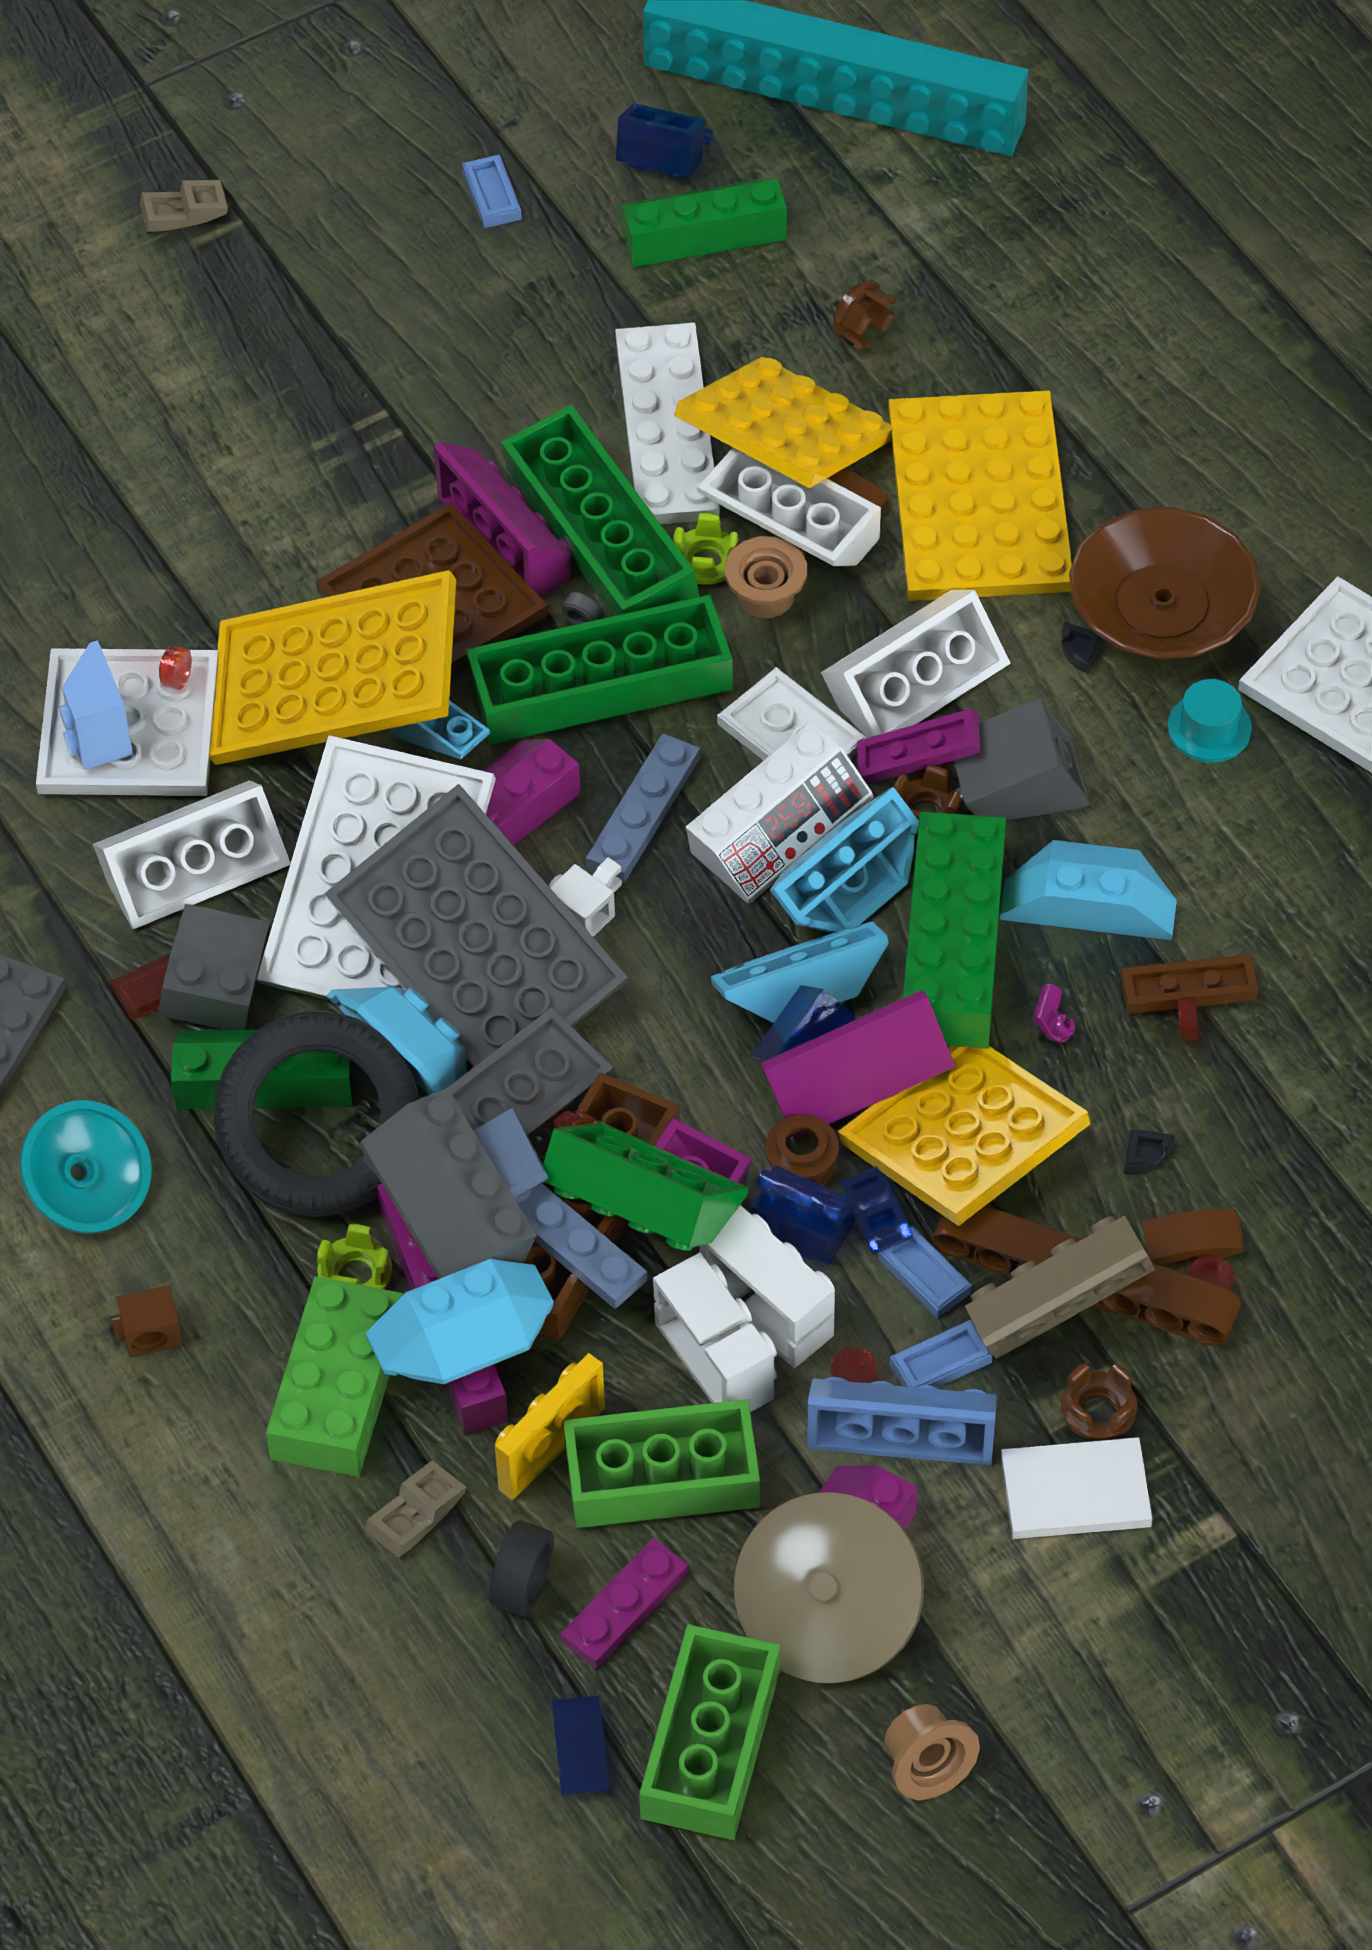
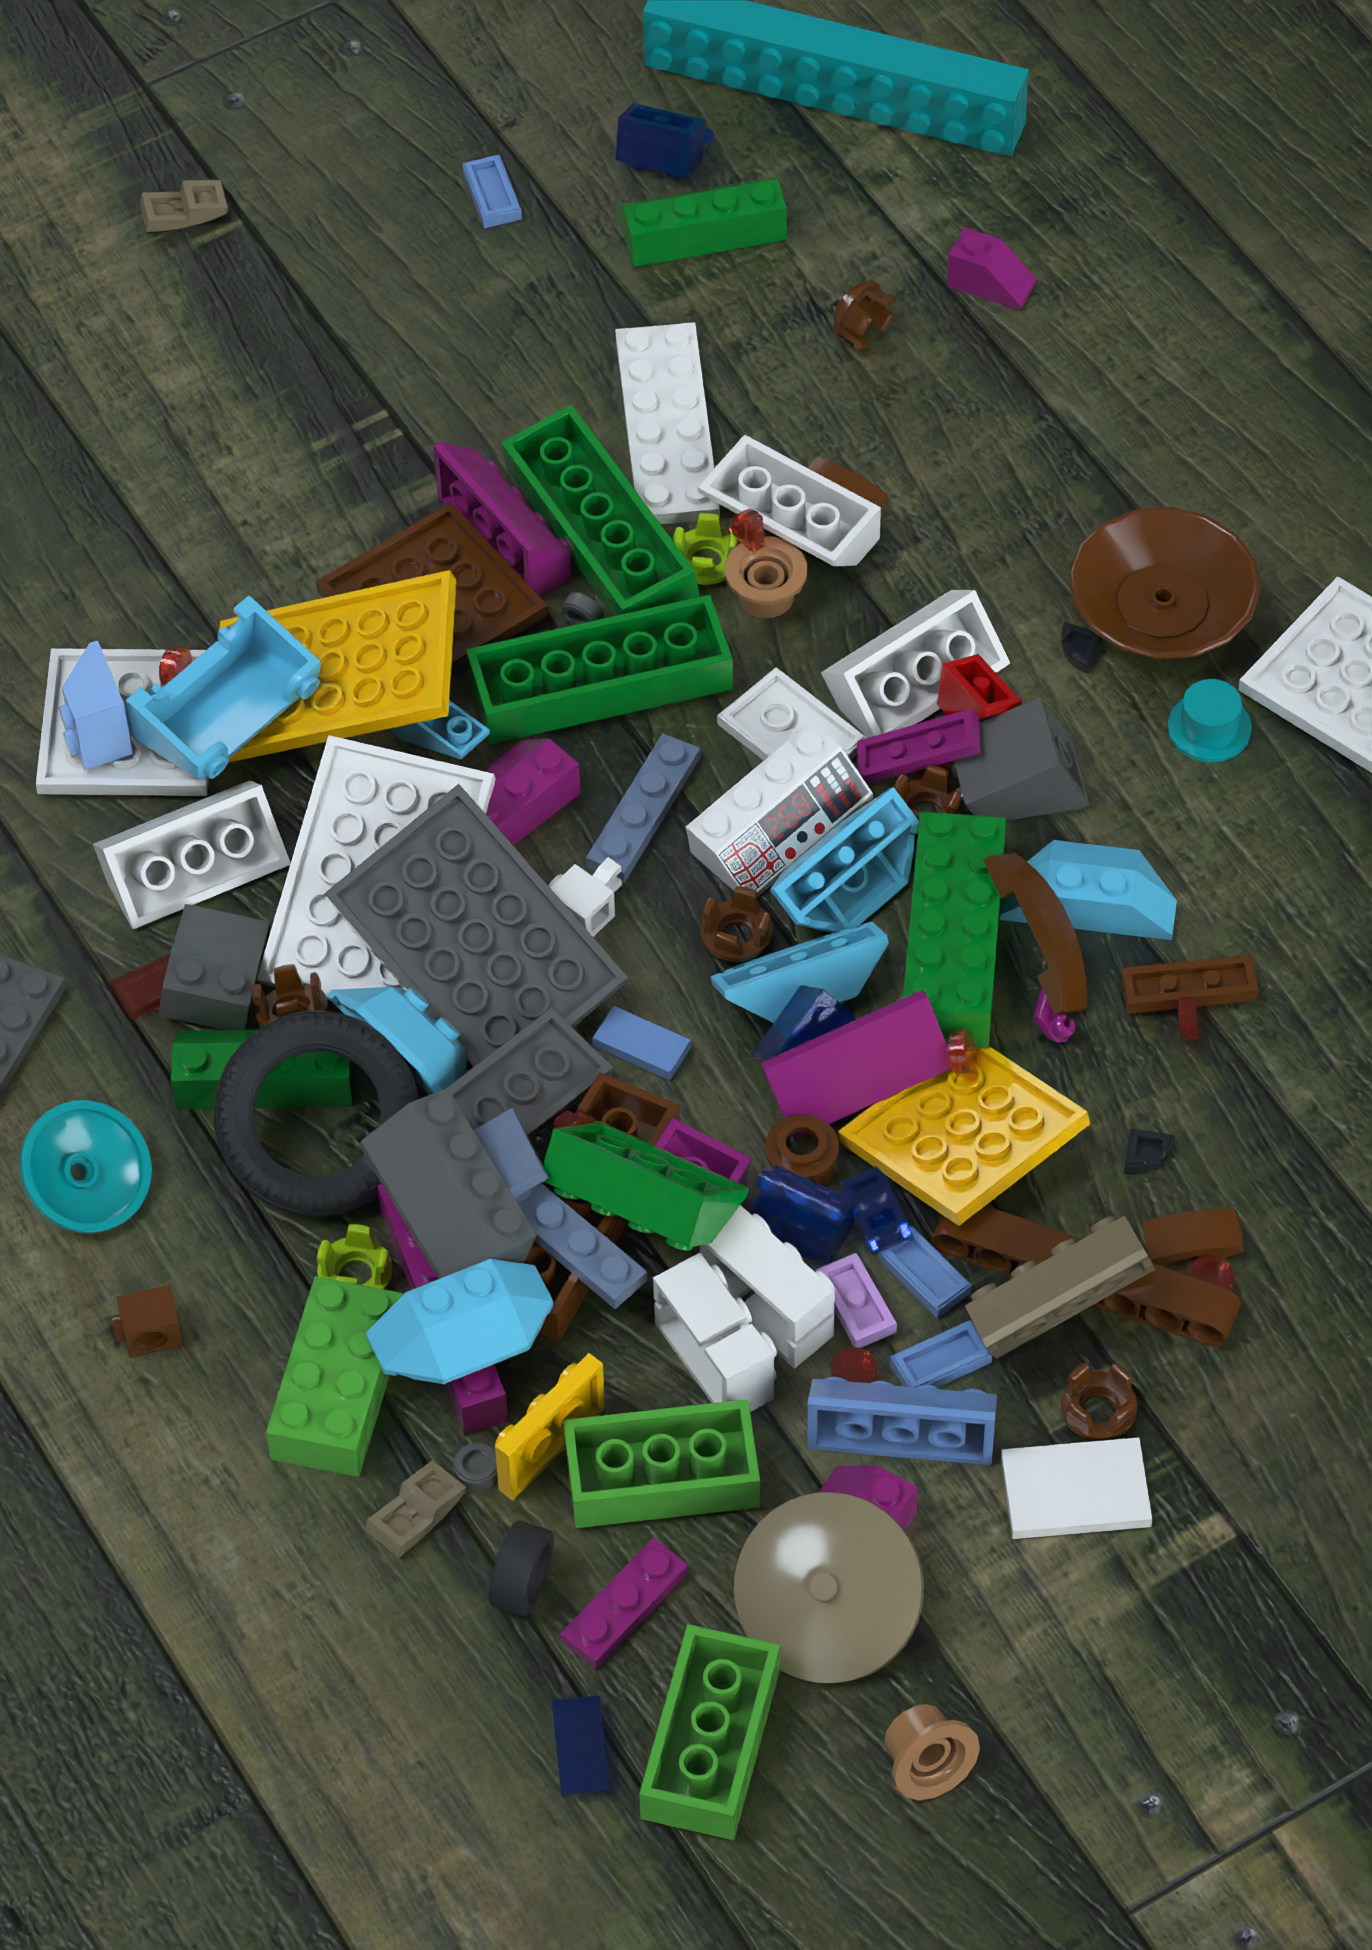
yellow plate [674,357,893,488] -> none
yellow plate [888,391,1072,601] -> none
none -> medium azure windscreen [126,596,321,779]
none -> reddish brown piece [252,964,328,1027]
none -> dark grey tile [453,1442,498,1491]
none -> medium blue tile [592,1006,691,1081]
none -> reddish brown piece [701,886,772,962]
none -> clear red tile [729,509,765,553]
none -> lavender plate [816,1253,897,1350]
none -> red slope [937,654,1022,722]
none -> magenta slope [947,227,1036,311]
none -> clear red tile [947,1029,977,1075]
none -> reddish brown slope [983,853,1087,1015]

